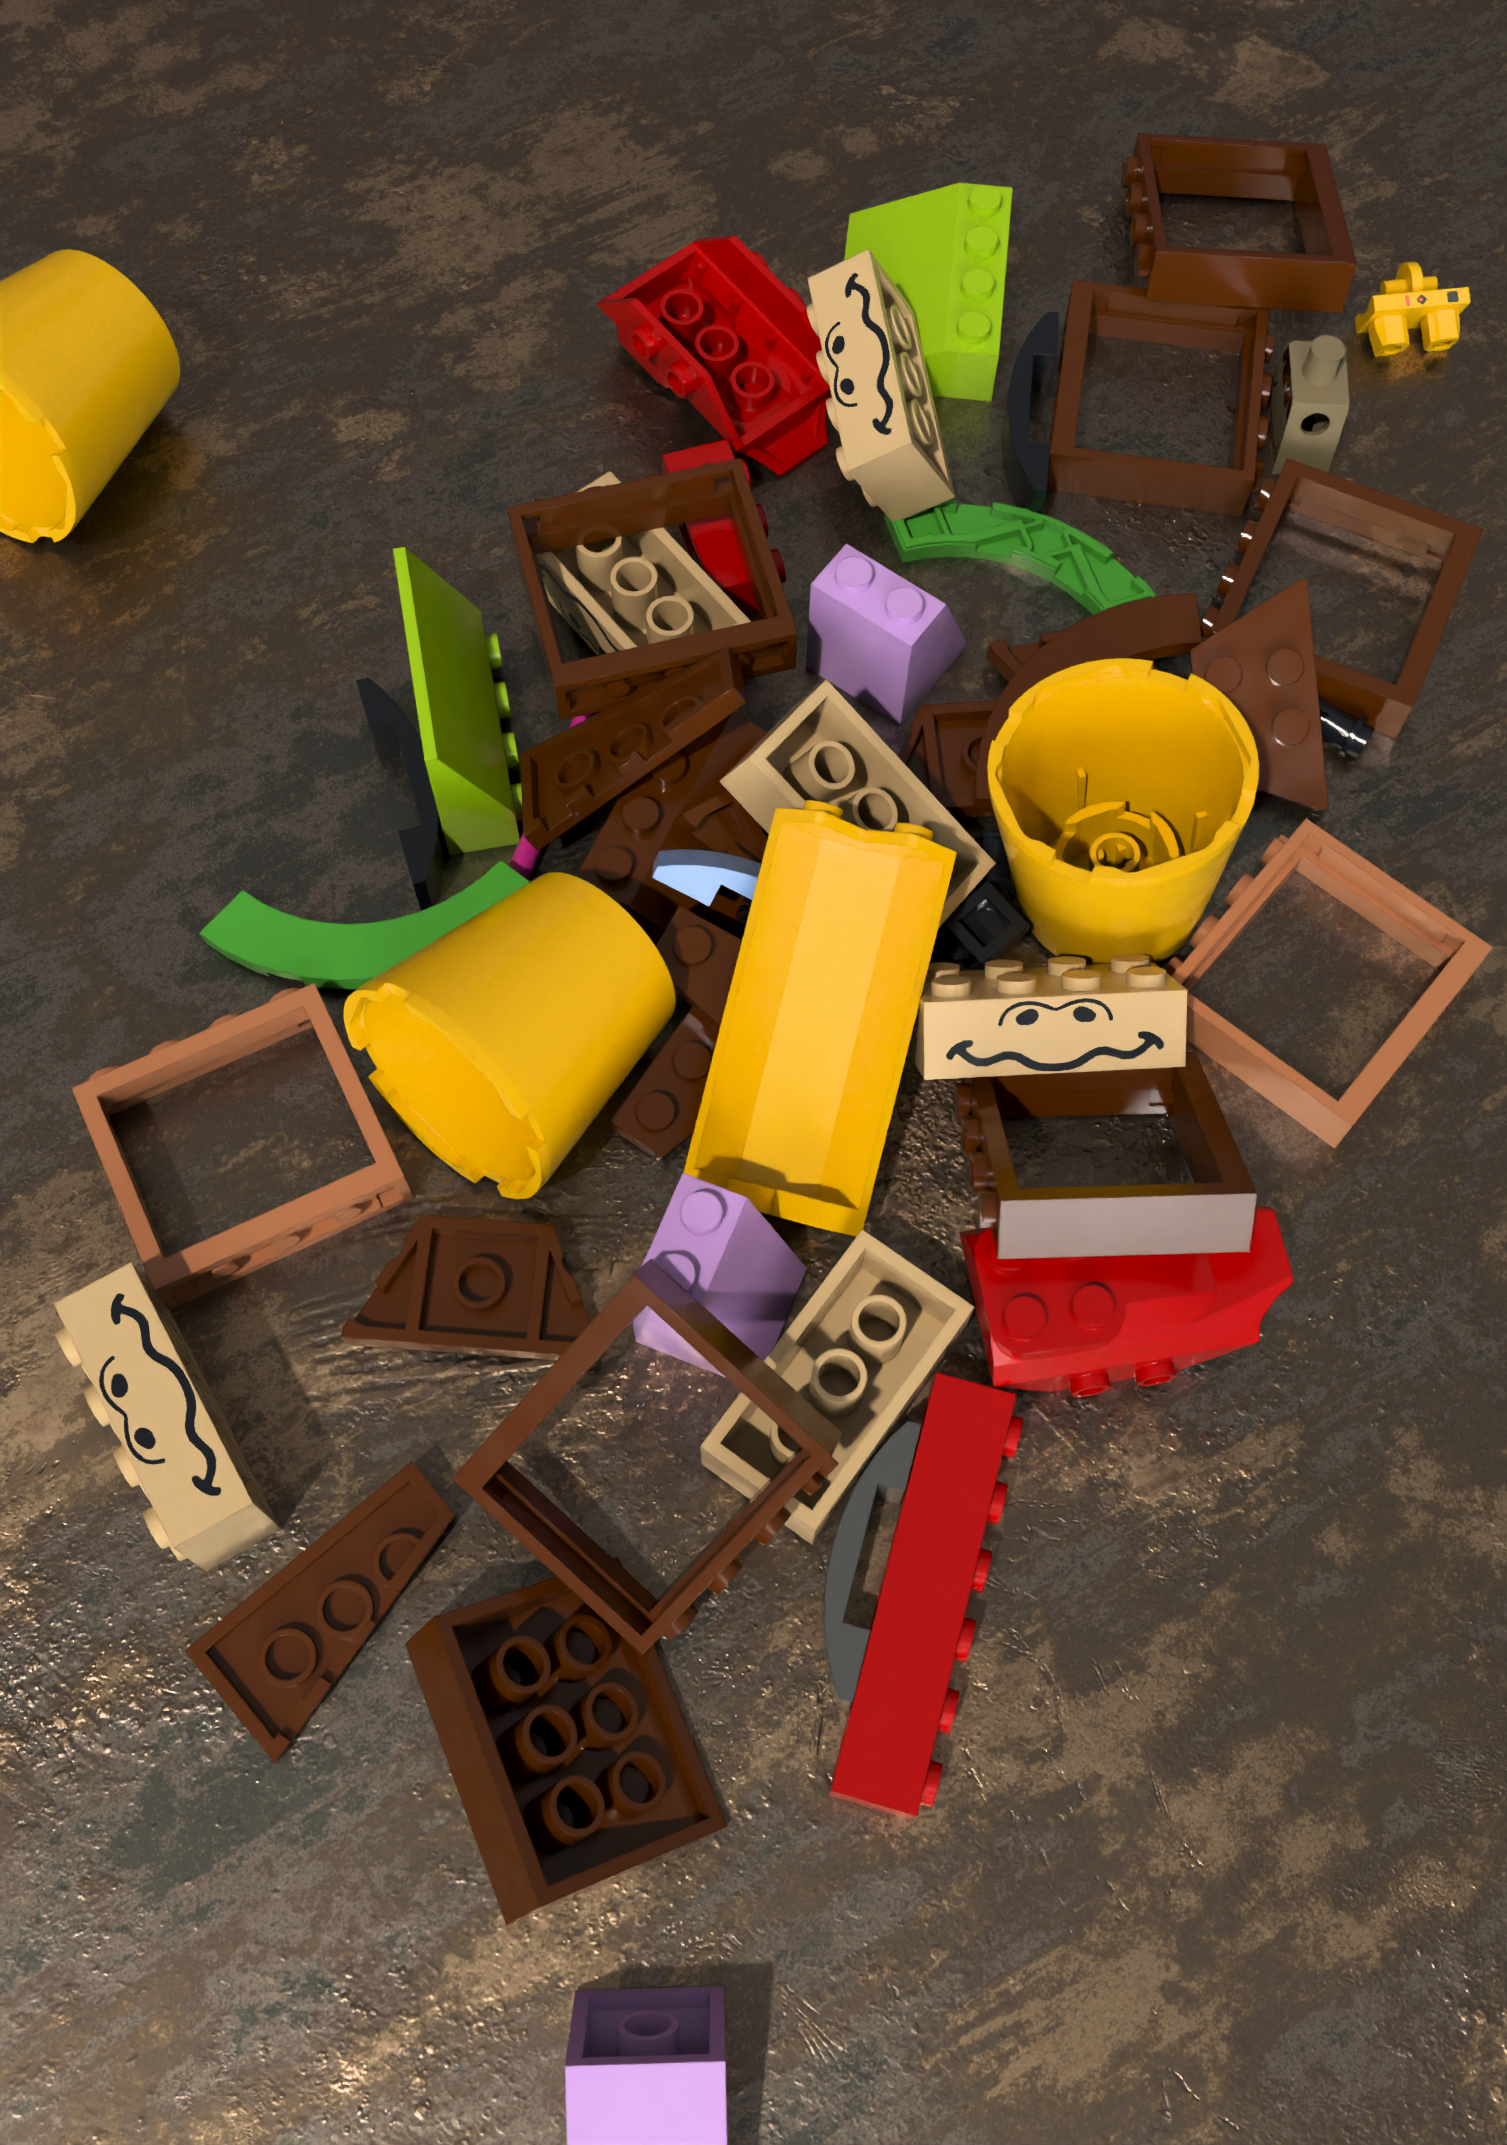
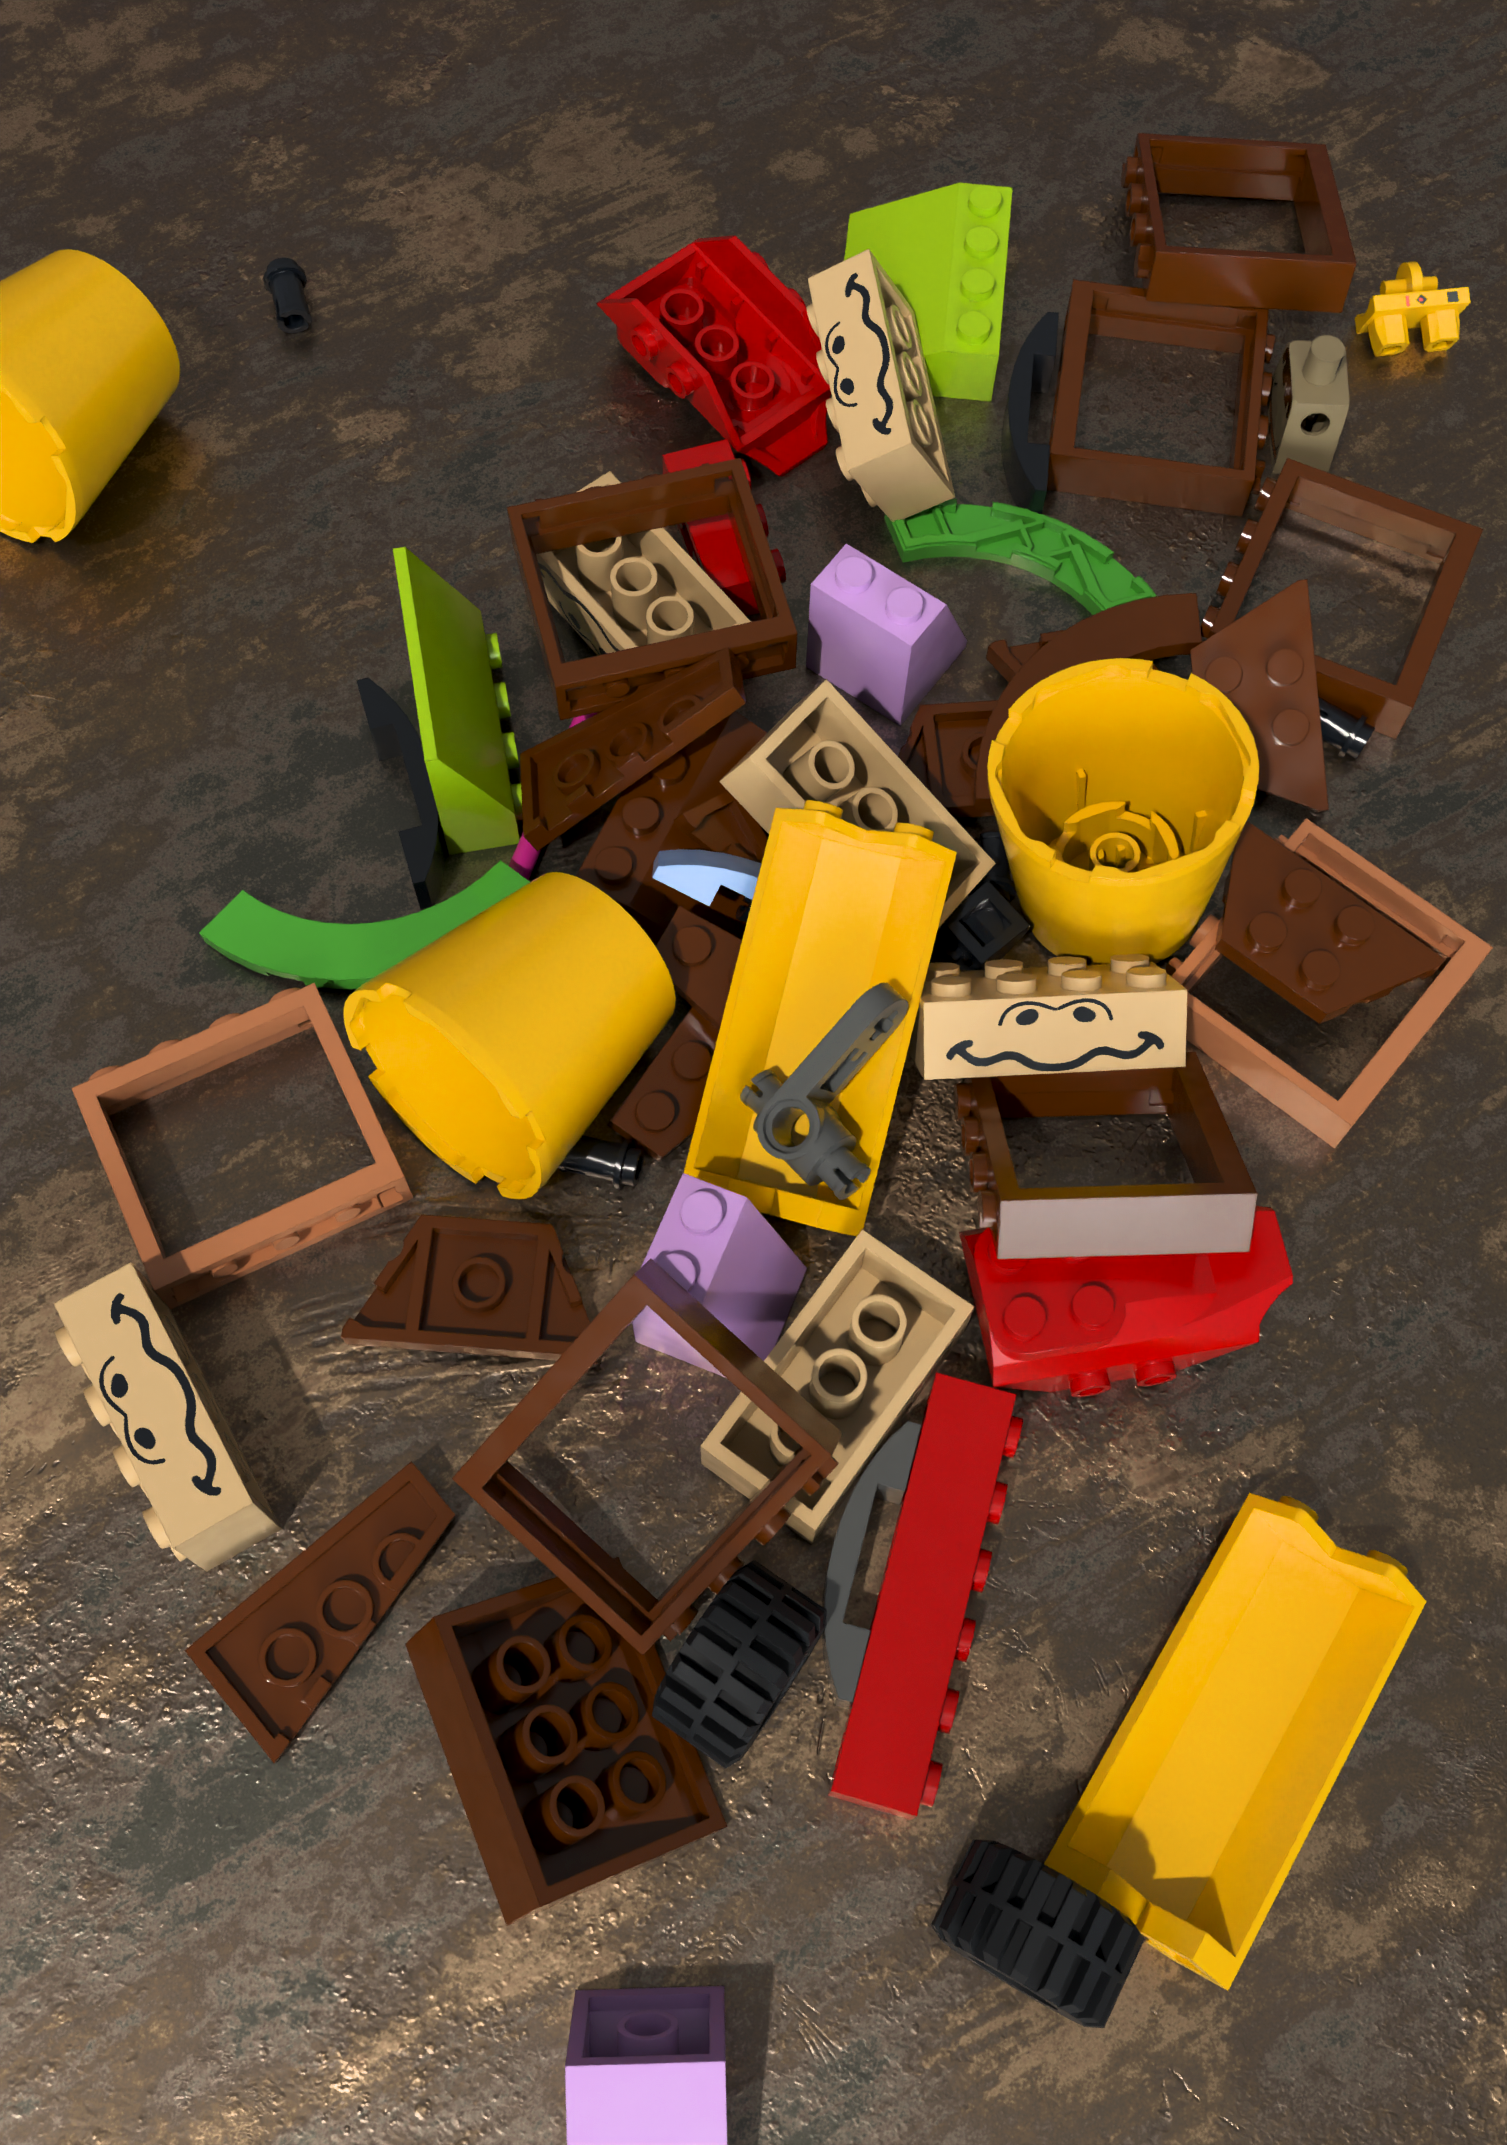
none -> black pin [263,258,312,333]
none -> black pin [558,1135,644,1190]
none -> black tyre [652,1560,827,1769]
none -> dark grey piece [740,982,909,1200]
none -> black tyre [931,1840,1145,2028]
none -> yellow panel [1044,1493,1427,1991]
none -> reddish brown wing [1215,821,1445,1024]

